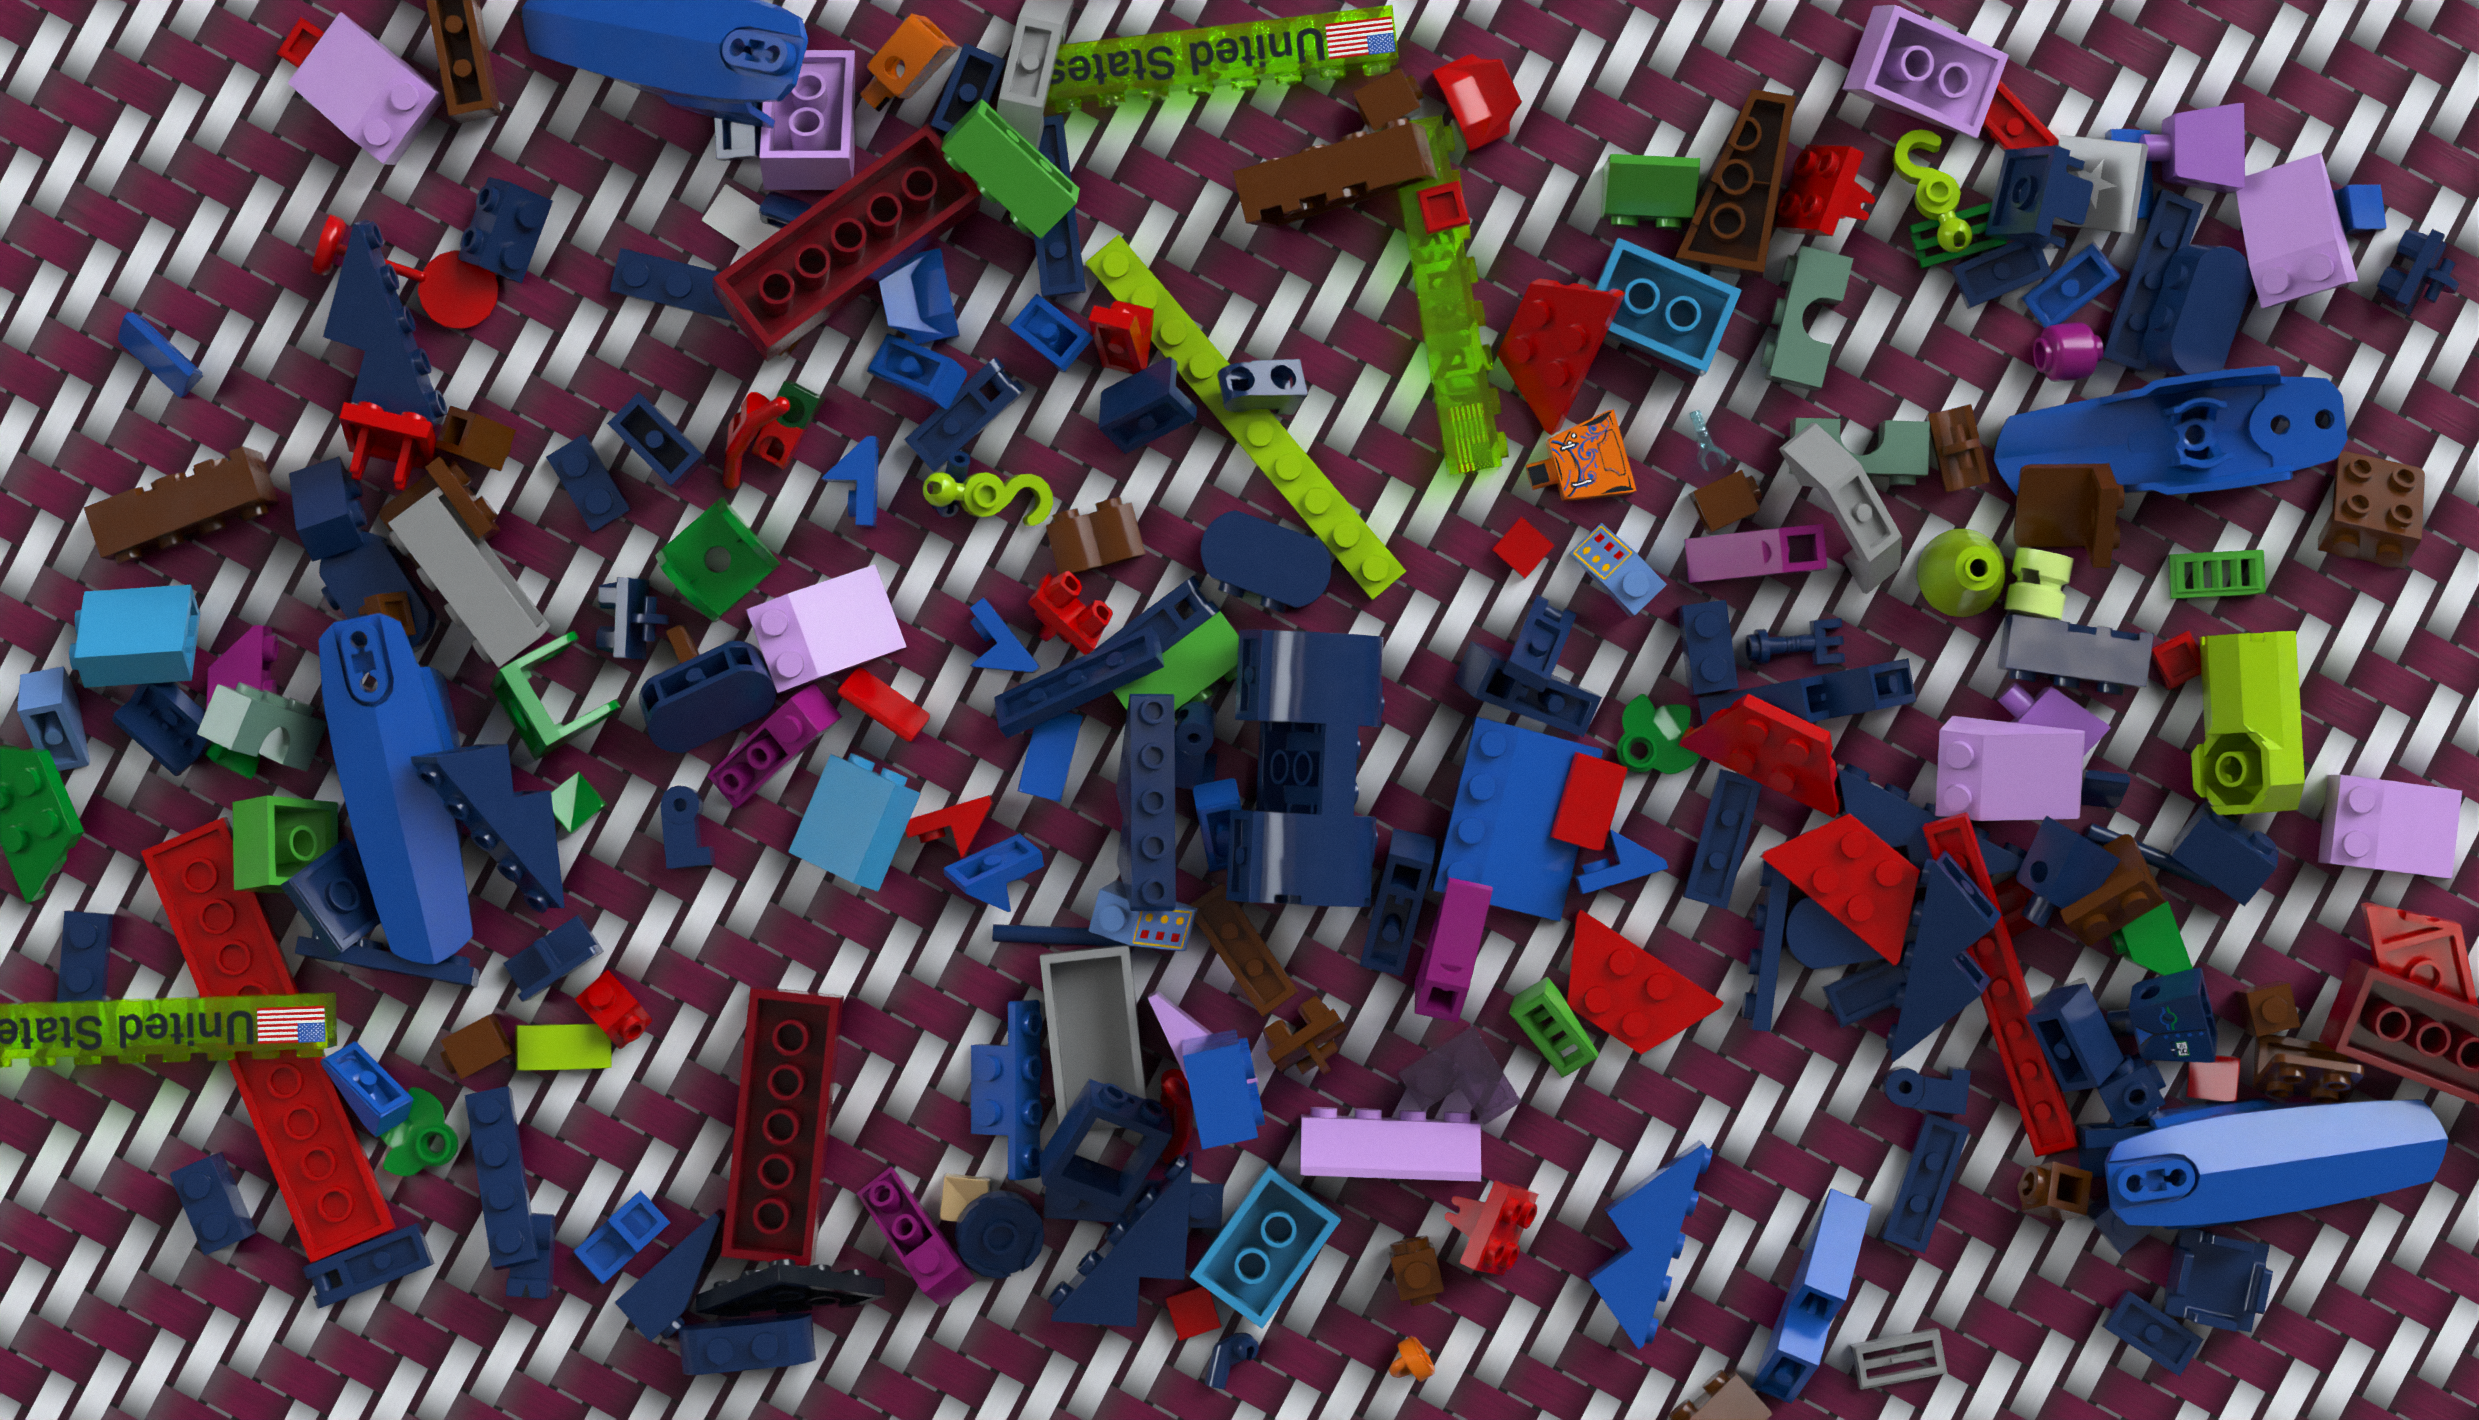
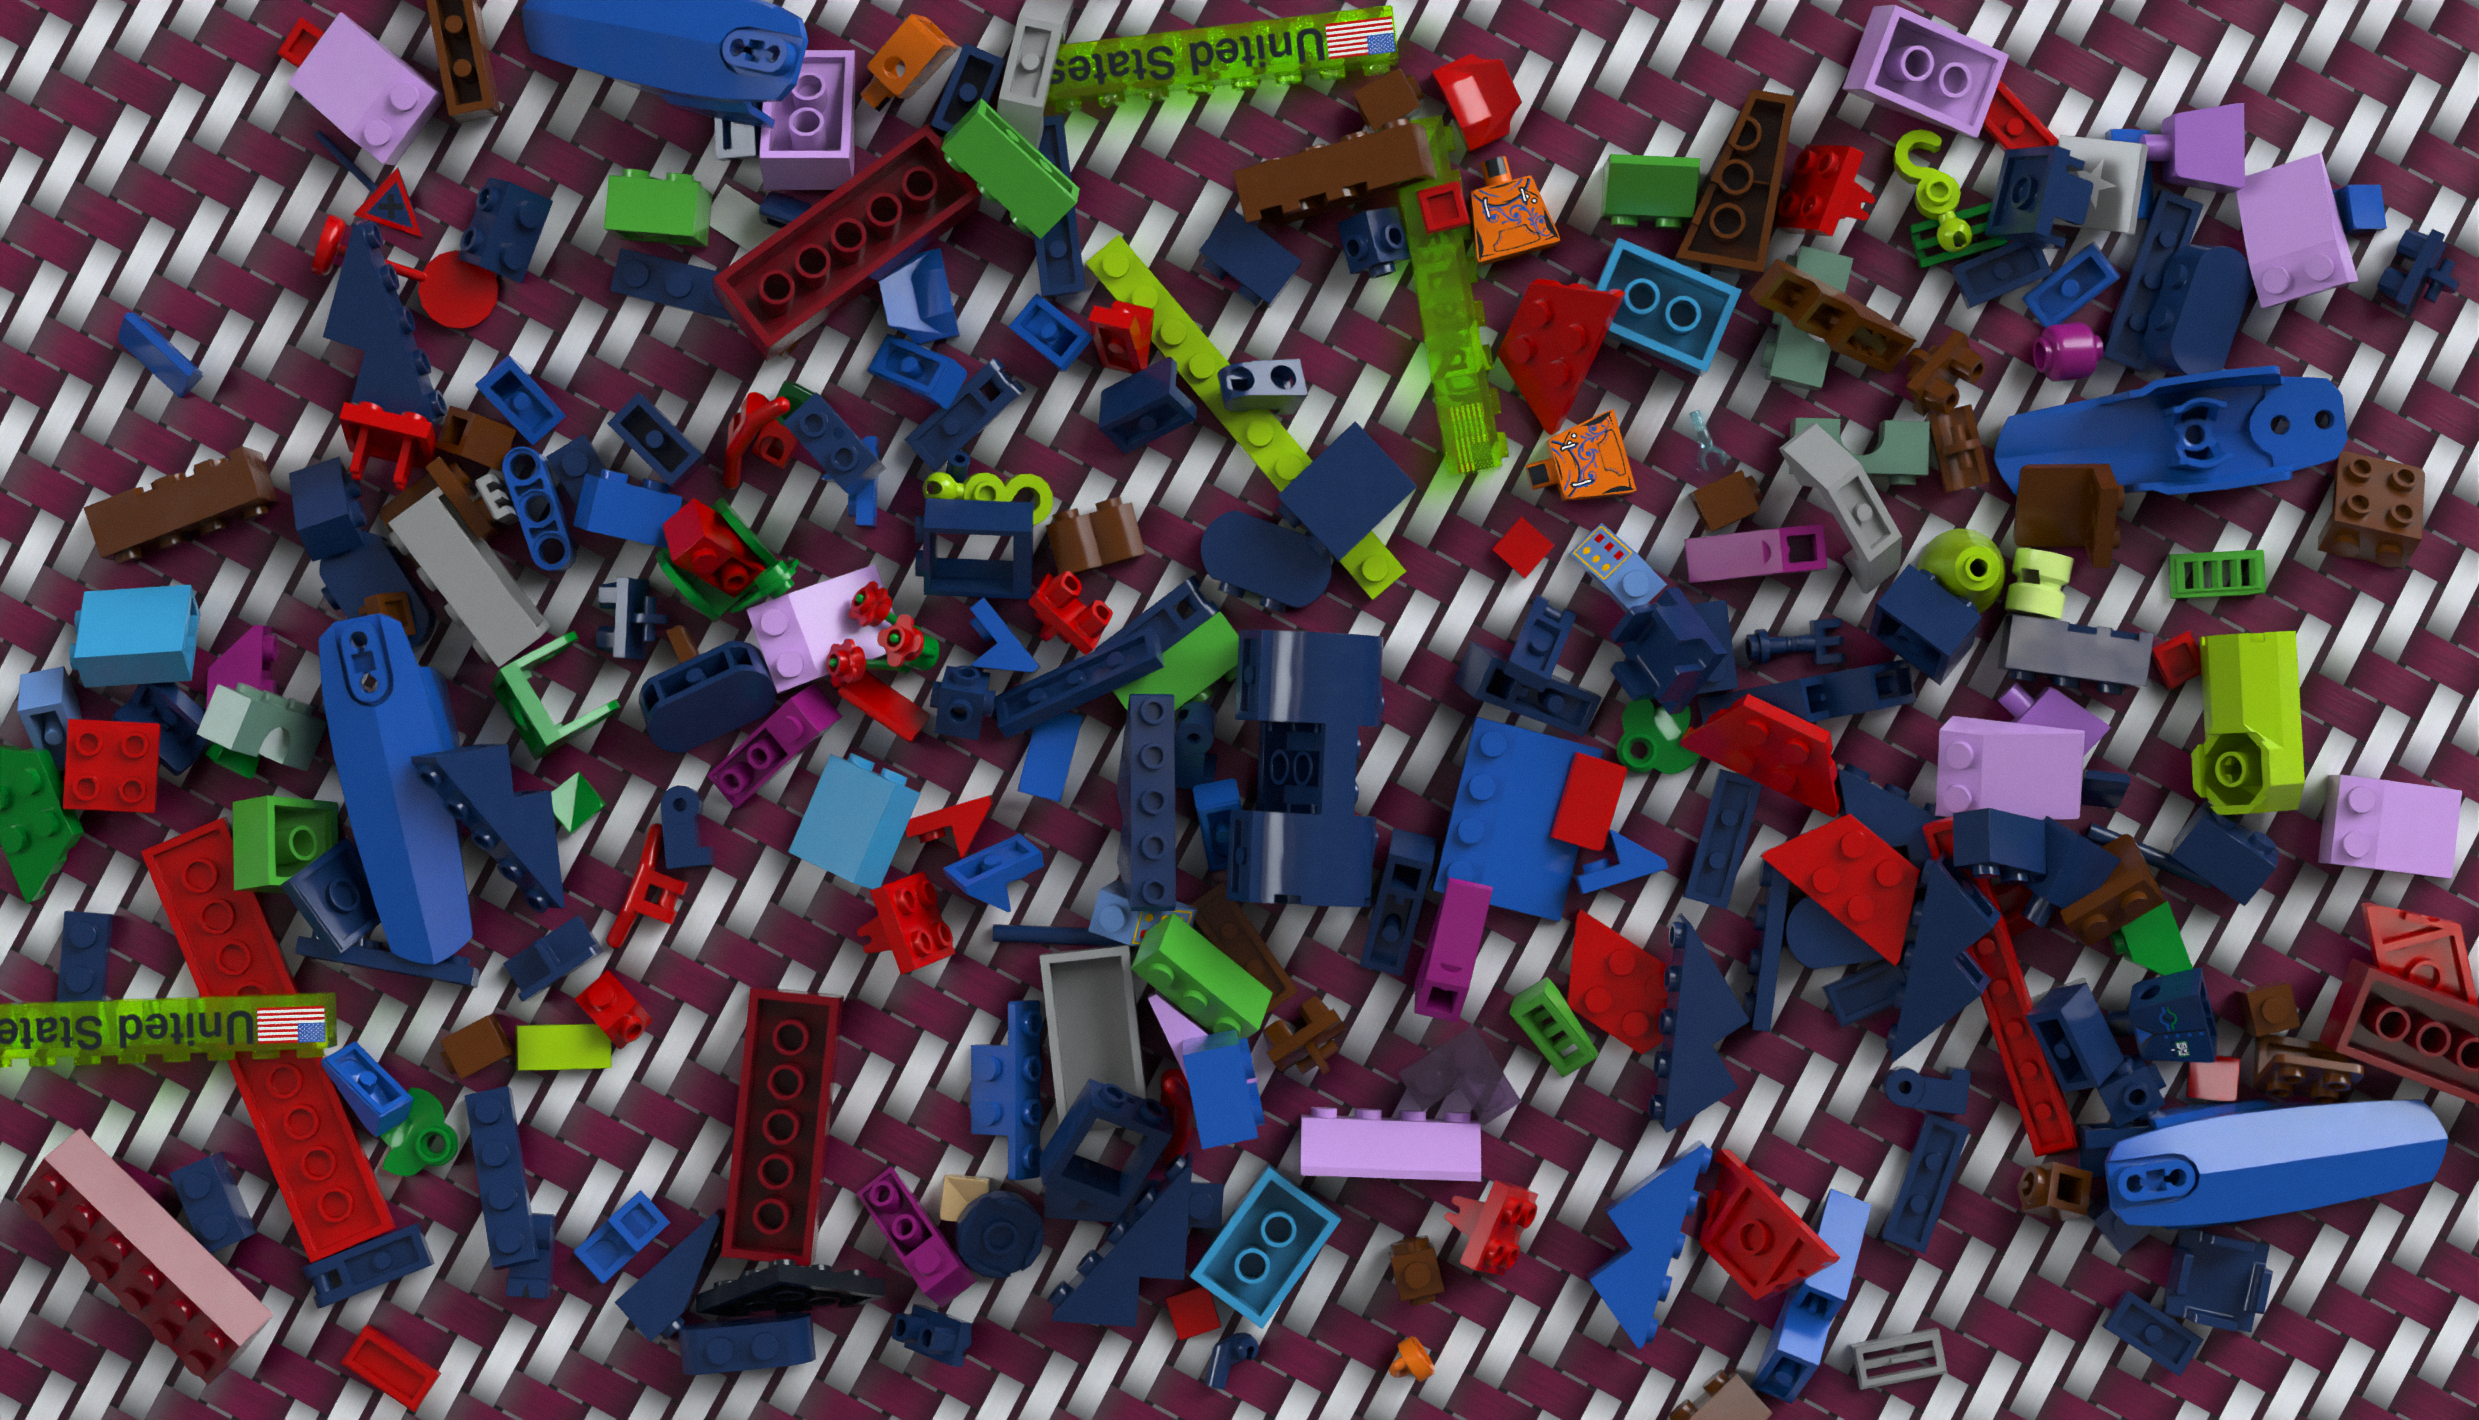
none -> dark red brick [15,1128,274,1385]
none -> red plate [63,719,161,813]
none -> piece [314,130,424,238]
none -> red tile [341,1324,442,1412]
none -> blue slope [475,355,566,445]
none -> light grey tile [475,473,519,526]
none -> blue beam [502,446,577,573]
none -> blue brick [573,469,682,549]
none -> bright green brick [604,169,712,247]
none -> red piece [606,823,689,949]
none -> red slope [662,498,765,598]
none -> green plate [729,558,800,613]
none -> dark blue window [783,392,886,498]
none -> red plant [827,581,939,687]
none -> red plate [857,871,956,975]
none -> dark blue hips [892,1304,972,1367]
none -> dark blue window [915,498,1034,599]
none -> dark blue brick [930,666,996,740]
none -> bright green brick [1131,913,1273,1039]
none -> dark blue brick [1199,208,1302,309]
none -> dark blue slope [1276,421,1417,562]
none -> dark blue brick [1337,207,1411,279]
none -> orange torso [1469,156,1560,268]
none -> dark blue panel [1610,587,1727,715]
none -> dark blue slope [1649,913,1750,1133]
none -> red wing [1699,1149,1840,1301]
none -> reddish brown slope [1749,259,1917,374]
none -> dark blue brick [1869,564,1982,686]
none -> reddish brown hips [1905,330,1986,417]
none -> dark blue brick [1953,808,2046,885]

